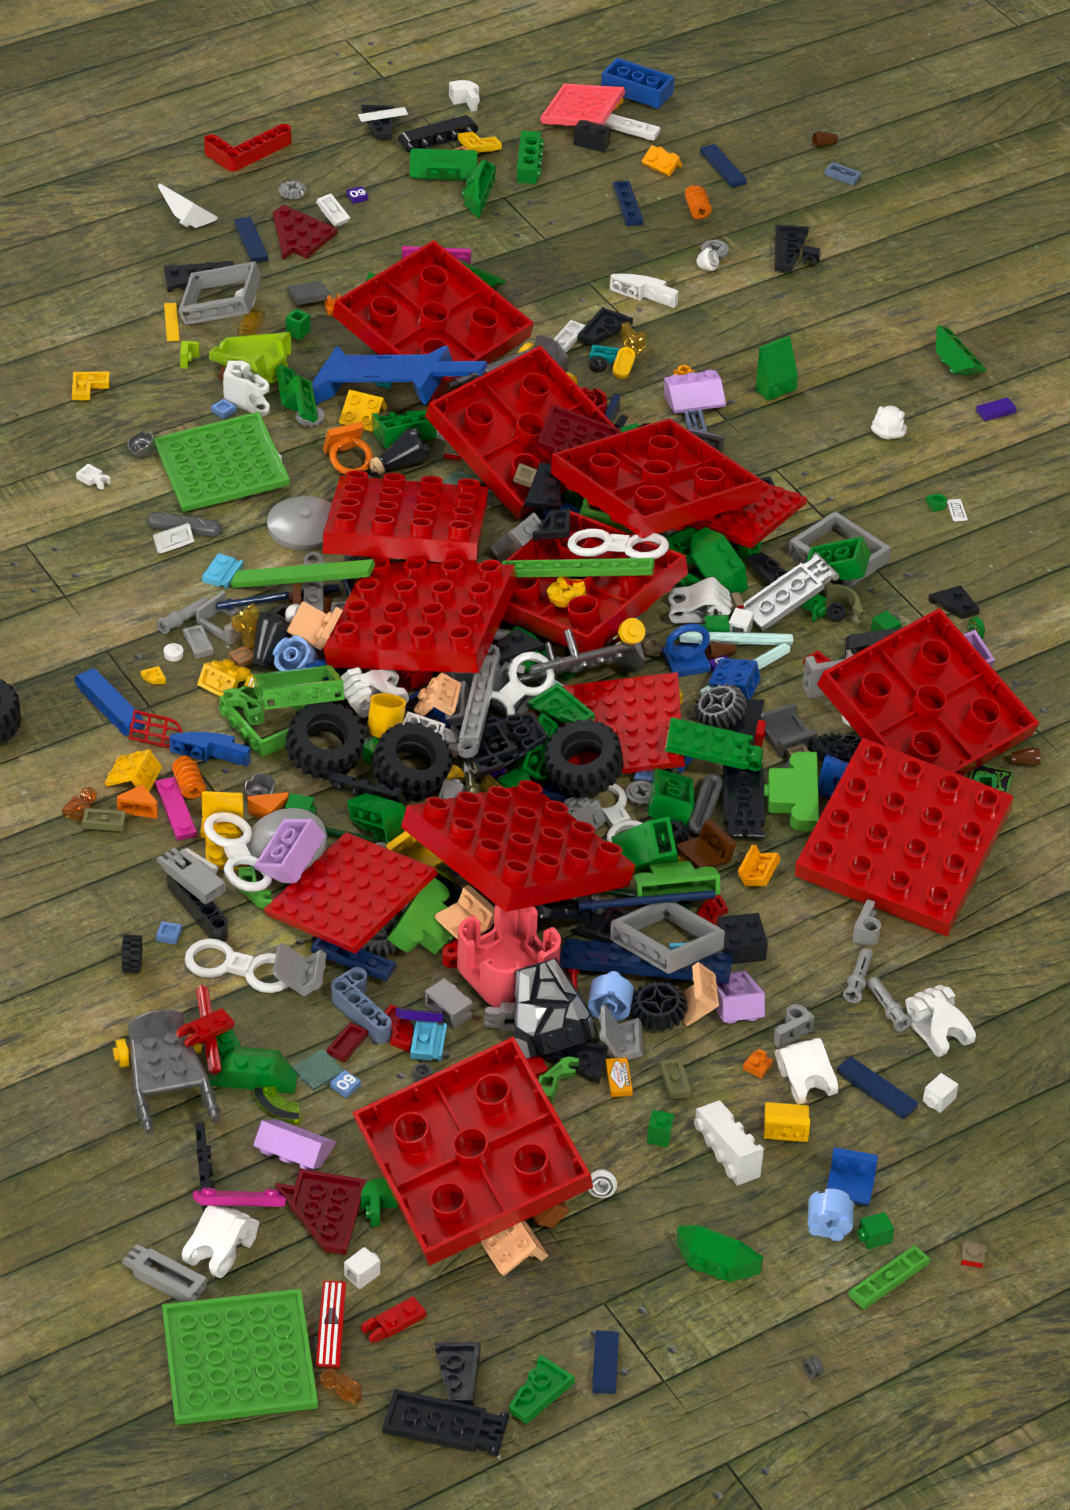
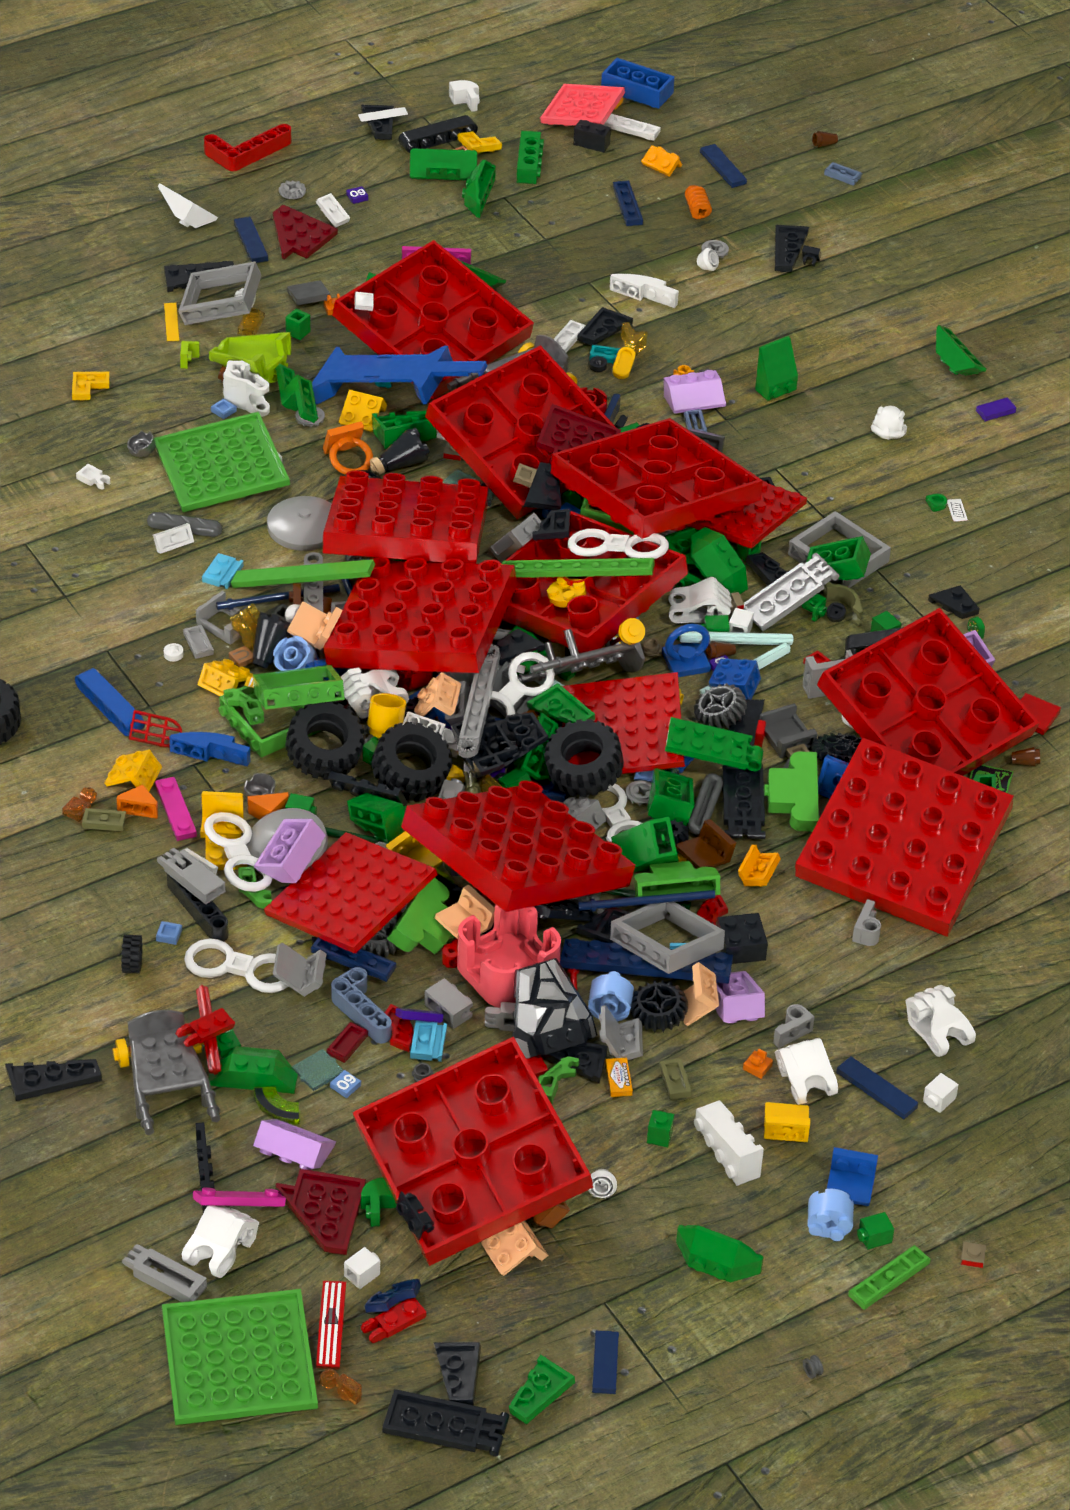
yellow tile [140,666,166,684] -> none
light grey pin [156,597,208,634] -> none
orange piece [172,756,206,799] -> none
light grey pin [843,948,873,1003] -> none
light grey pin [867,977,912,1032] -> none
none -> black wing [5,1059,102,1101]
none -> white tile [355,292,373,311]
none -> dark blue tile [365,1279,421,1313]
none -> black hinge [396,1191,435,1240]
none -> red tile [1020,693,1061,735]

